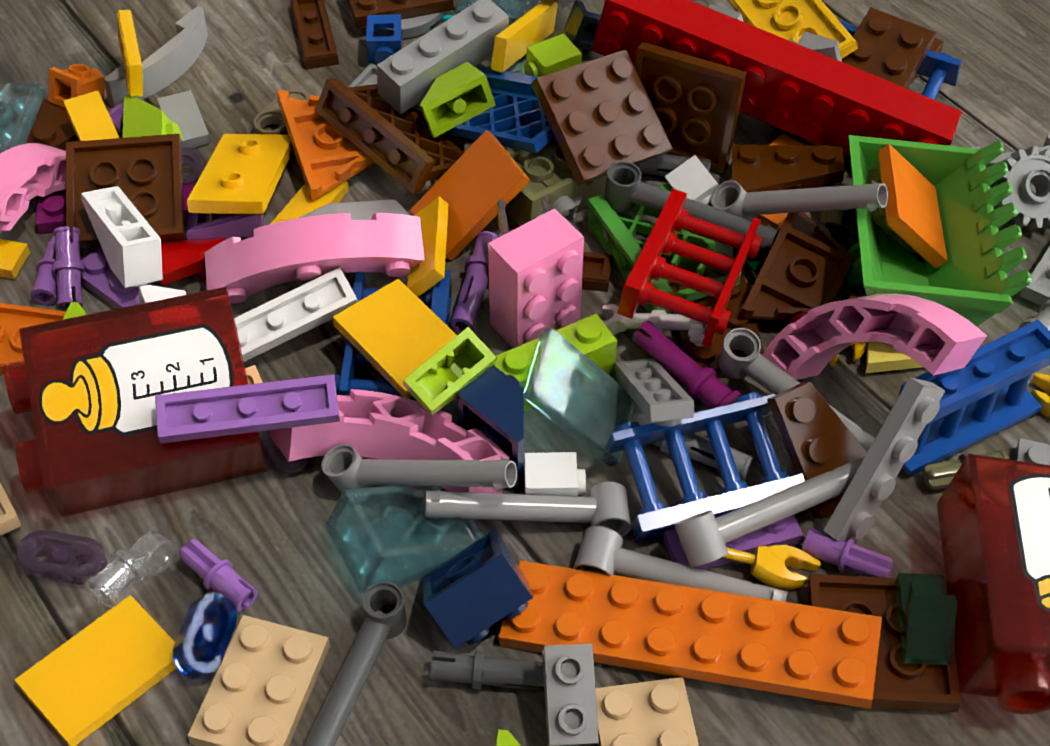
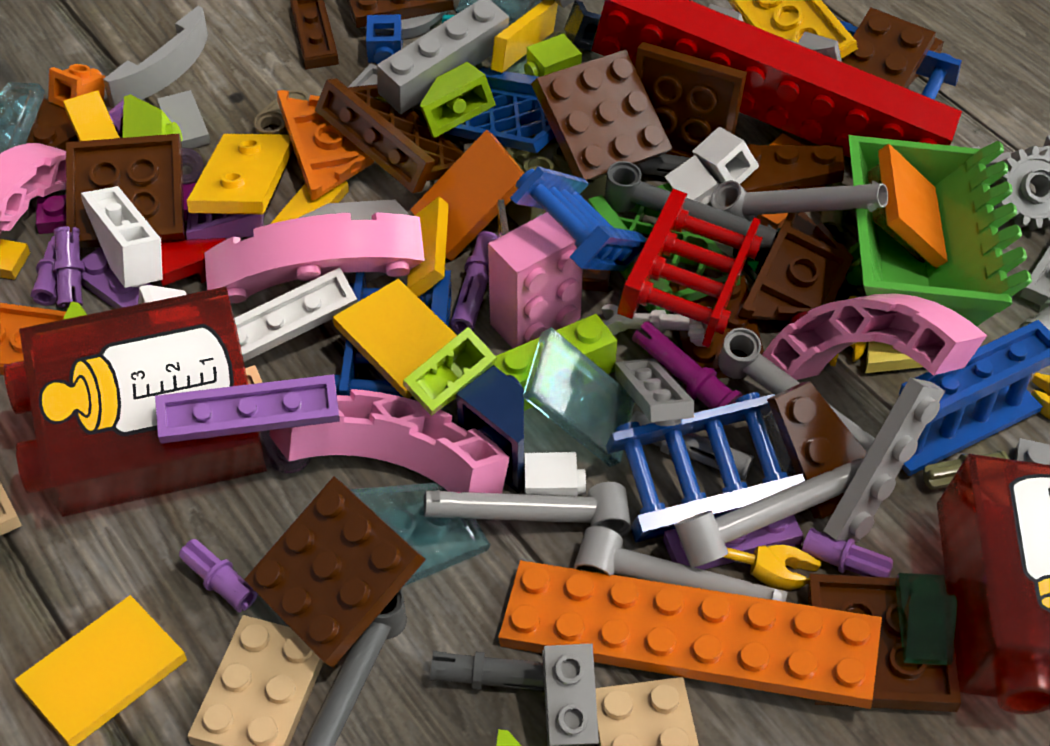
clear purple plate [17,530,108,585] -> none
clear connector [84,530,176,609] -> none
yellow tile [117,10,143,97] -> none
clear blue plate [173,592,237,679] -> none
light grey piece [321,444,517,500] -> none
dark blue slope [422,528,533,649] -> none
none -> reddish brown plate [244,476,426,667]
none -> blue fence [510,166,647,271]
none -> white brick [692,127,759,184]

